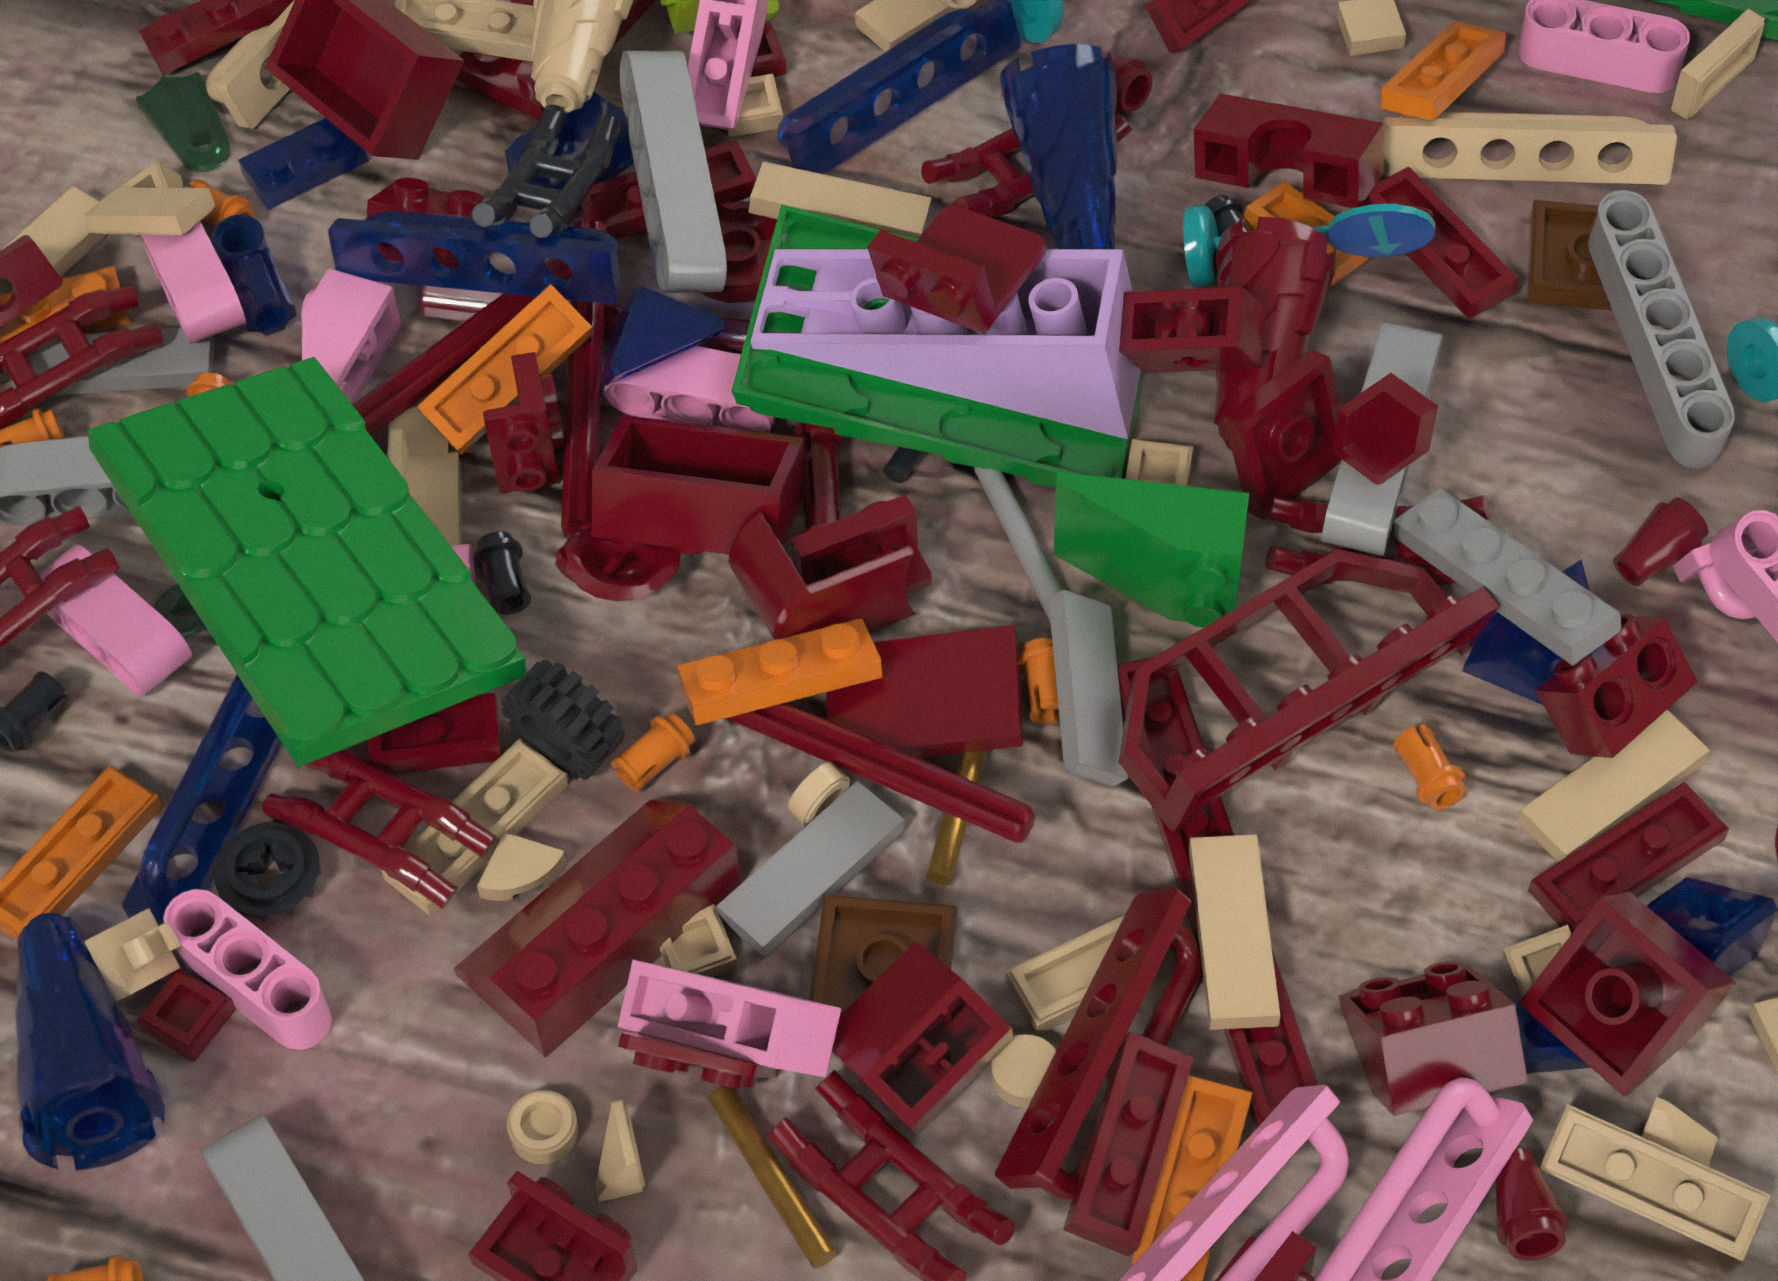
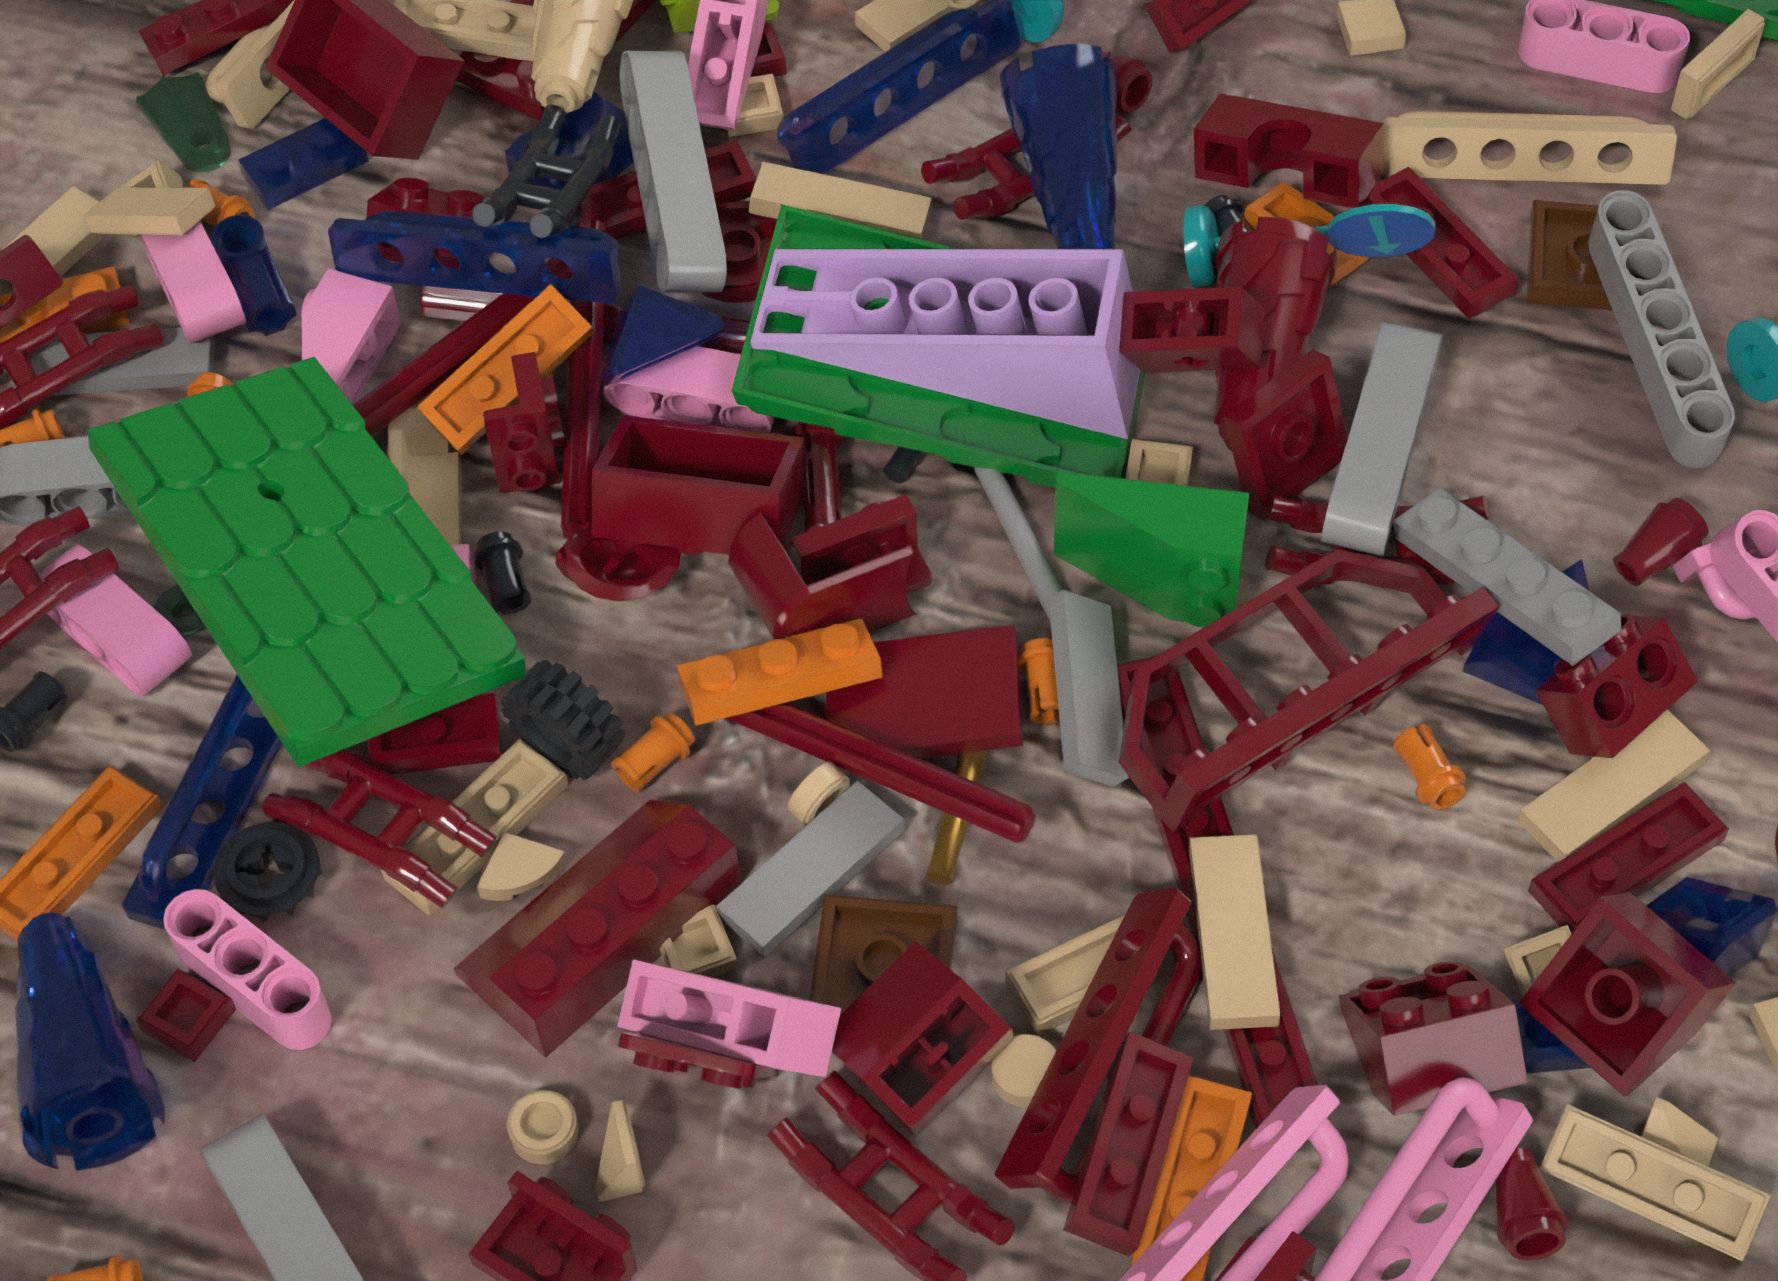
tan tile [84,908,181,1002] -> none
pearl gold bar [708,1085,836,1268] -> none
dark red bracket [867,205,1047,334] -> none
dark red panel [1332,373,1438,485] -> none
orange plate [1380,20,1506,121] -> none

